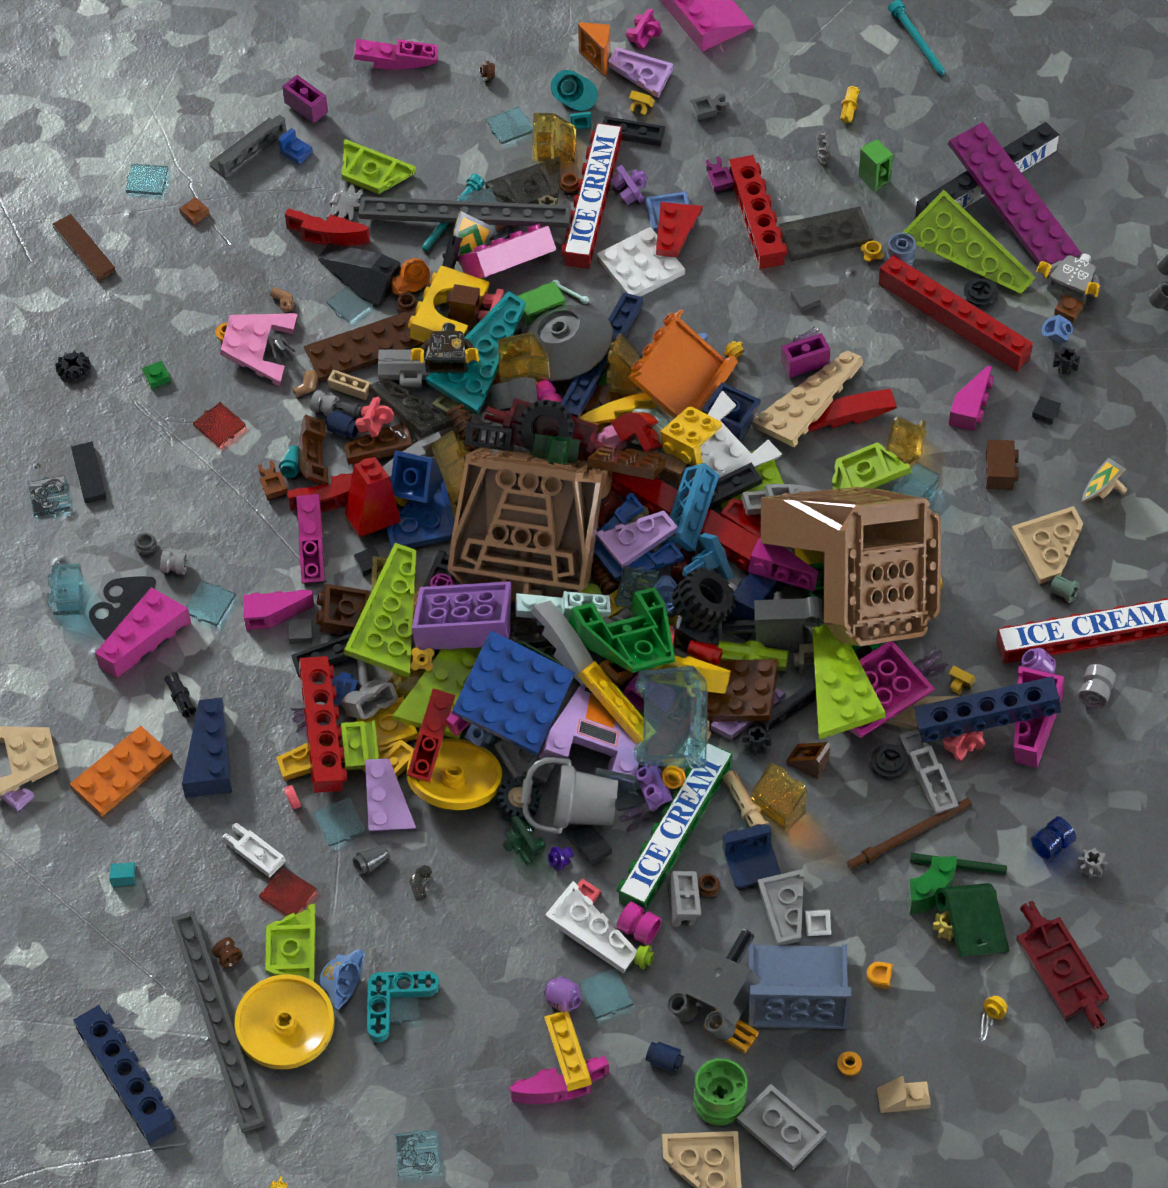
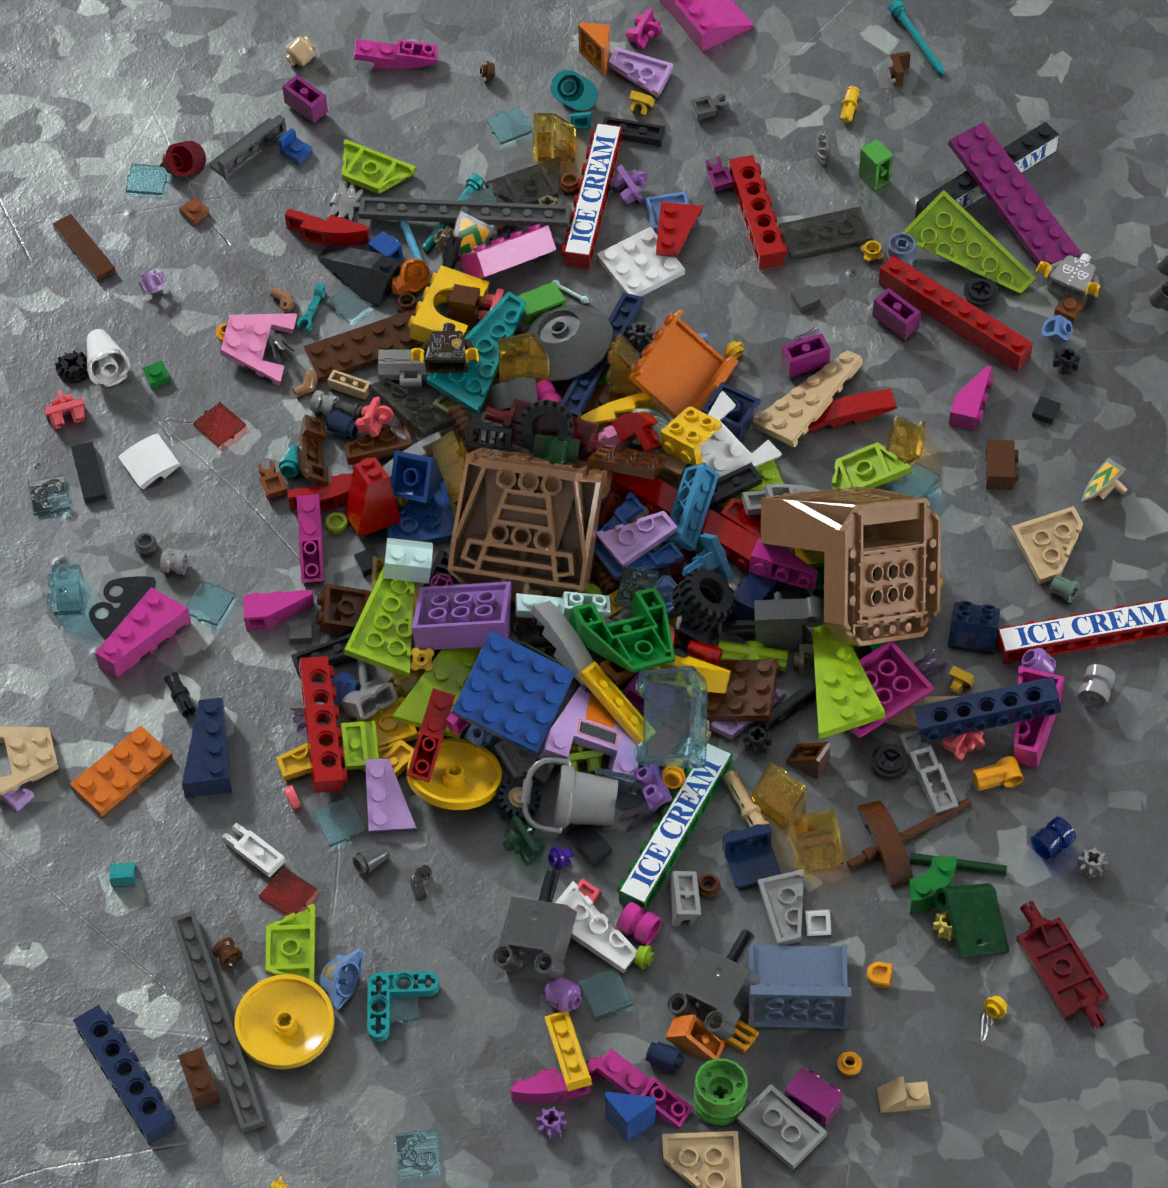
none -> coral hips [44,390,86,429]
none -> white cone [86,329,131,387]
none -> white slope [118,433,181,490]
none -> lavender gear [138,269,166,295]
none -> dark red piece [160,141,206,177]
none -> reddish brown brick [178,1047,220,1111]
none -> tan head [285,36,316,67]
none -> teal piece [297,284,326,332]
none -> lime tile [325,512,348,535]
none -> blue brick [368,231,403,261]
none -> light aqua slope [383,538,433,583]
none -> medium azure bar [400,221,424,261]
none -> dark tan gear [434,226,454,253]
none -> dark grey piece [492,869,577,980]
none -> medium lavender gear [536,1106,567,1140]
none -> lime hips [560,744,603,774]
none -> dark pink slope [595,1048,693,1128]
none -> blue slope [605,1091,656,1143]
none -> dark grey gear [627,321,654,349]
none -> orange slope [665,1015,726,1061]
none -> magenta brick [784,1067,844,1127]
none -> clear yellow slope [786,809,844,871]
none -> reddish brown slope [857,800,913,887]
none -> magenta brick [872,288,921,340]
none -> reddish brown bracket [887,51,911,87]
none -> dark blue bracket [948,601,1000,653]
none -> light orange piece [972,756,1024,791]

